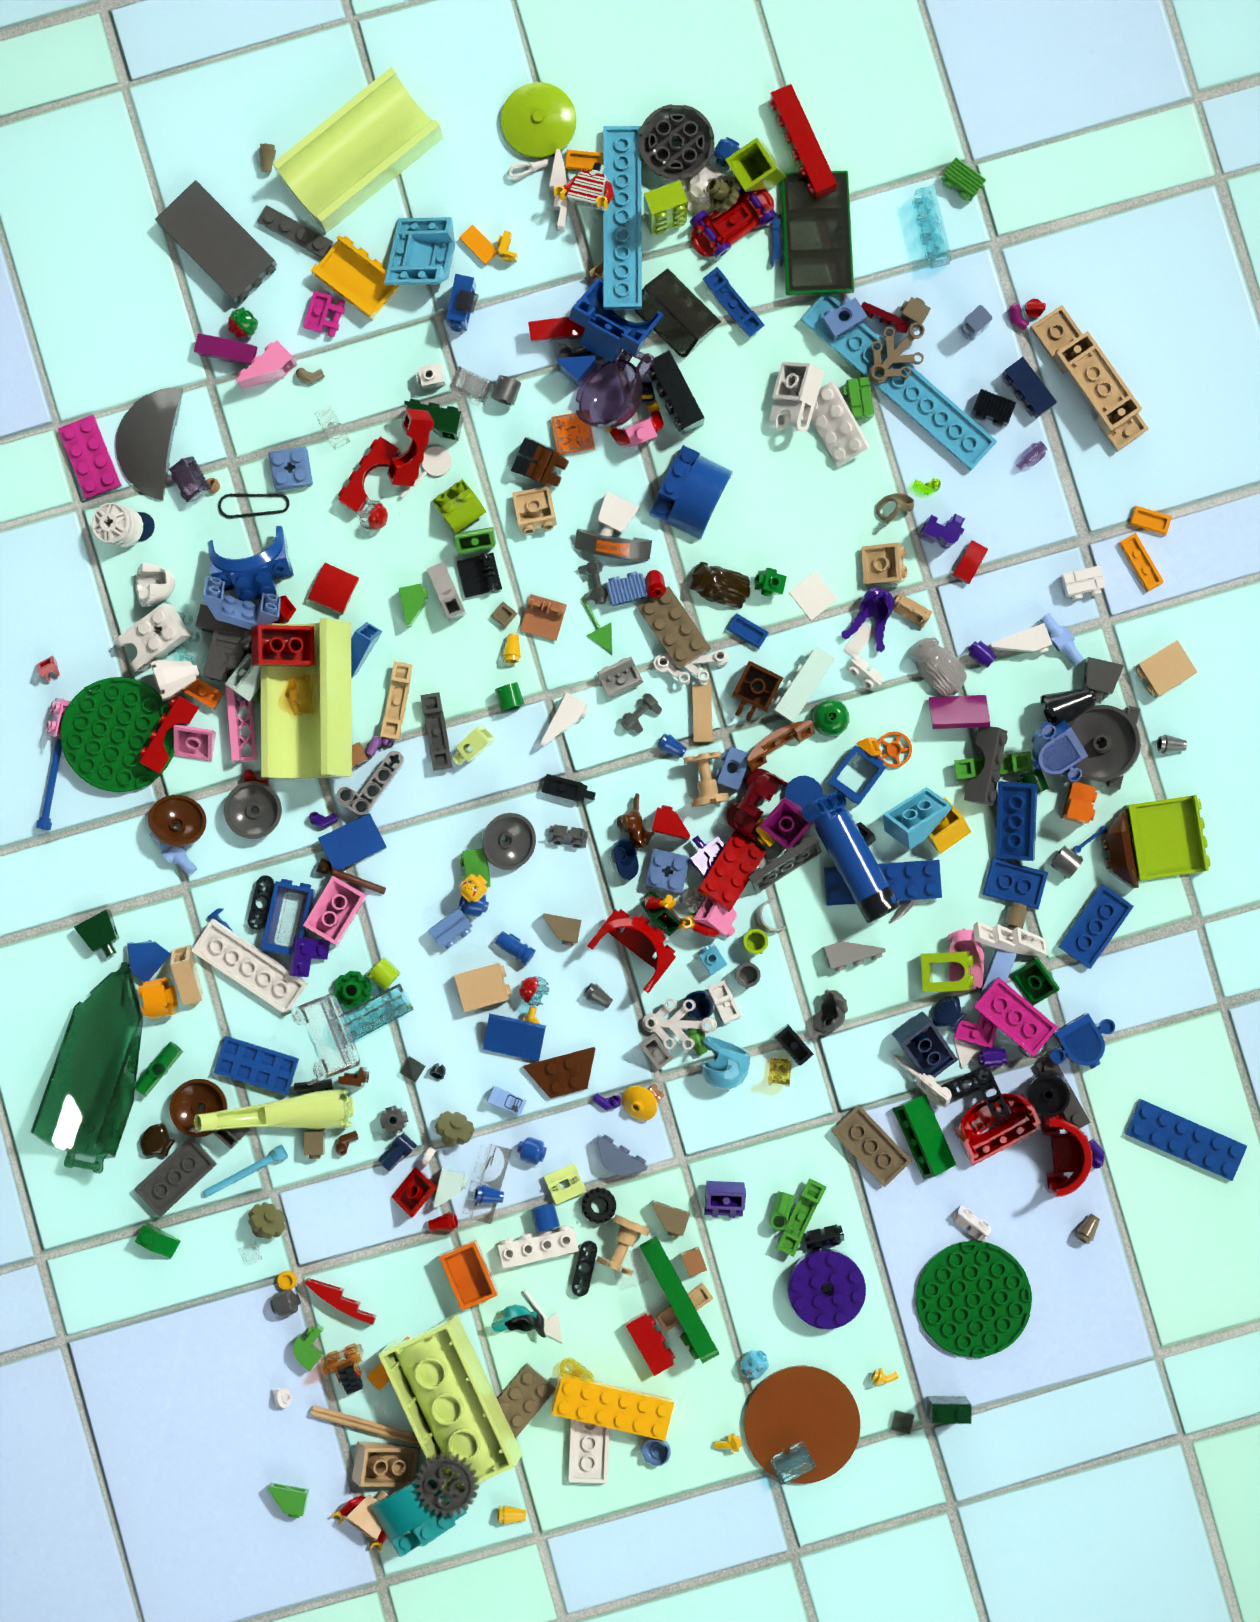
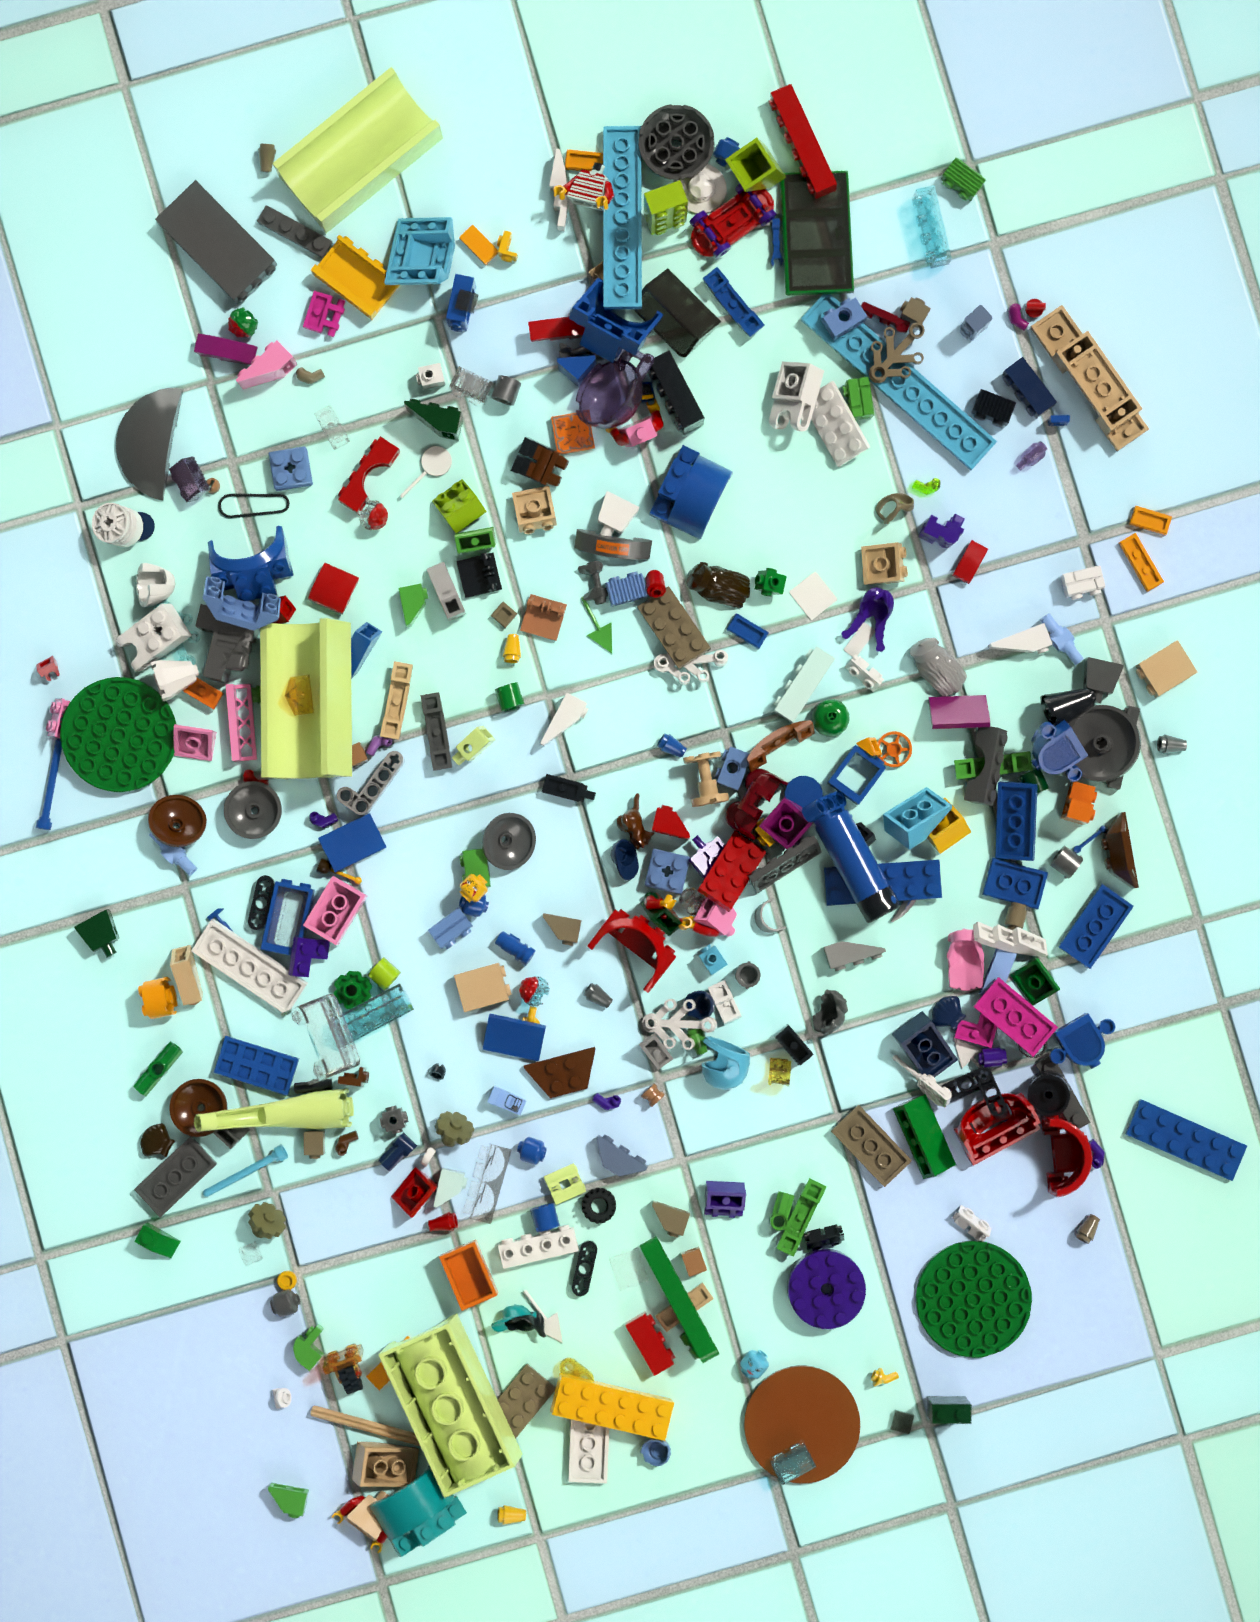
clear green windscreen [31,962,143,1174] -> none
dark pink plate [58,415,122,500] -> none
blue slope [127,940,171,982] -> none
red arch [138,696,199,774] -> none
light aqua slope [225,653,261,701] -> none
red brick [251,625,315,667] -> none
red slope [305,1278,377,1325] -> none
reddish brown bar [330,868,386,895] -> none
red arch [387,409,434,487] -> none
clear smoke tile [399,1056,426,1083] -> none
dark grey gear [415,1452,479,1517] -> none
blue cone [474,1185,504,1204] -> none
lime dish [501,82,577,159] -> none
white piece [508,159,549,180] -> none
dark grey hinge [548,824,588,848] -> none
tan piece [596,1215,650,1277] -> none
light grey bracket [597,656,644,699] -> none
dark grey piece [620,693,662,733] -> none
yellow dish [622,1085,658,1121] -> none
tan tile [692,684,713,742] -> none
olive plant [707,175,742,214] -> none
yellow plate [714,1433,742,1453] -> none
reddish brown hinge [731,661,784,722] -> none
lime piece [742,929,768,954] -> none
tan hinge [893,593,932,628] -> none
lime panel [921,951,974,992] -> none
dark purple brick [968,640,997,668] -> none
lime panel [1125,795,1211,881] -> none
none -> blue tile [1048,415,1070,426]

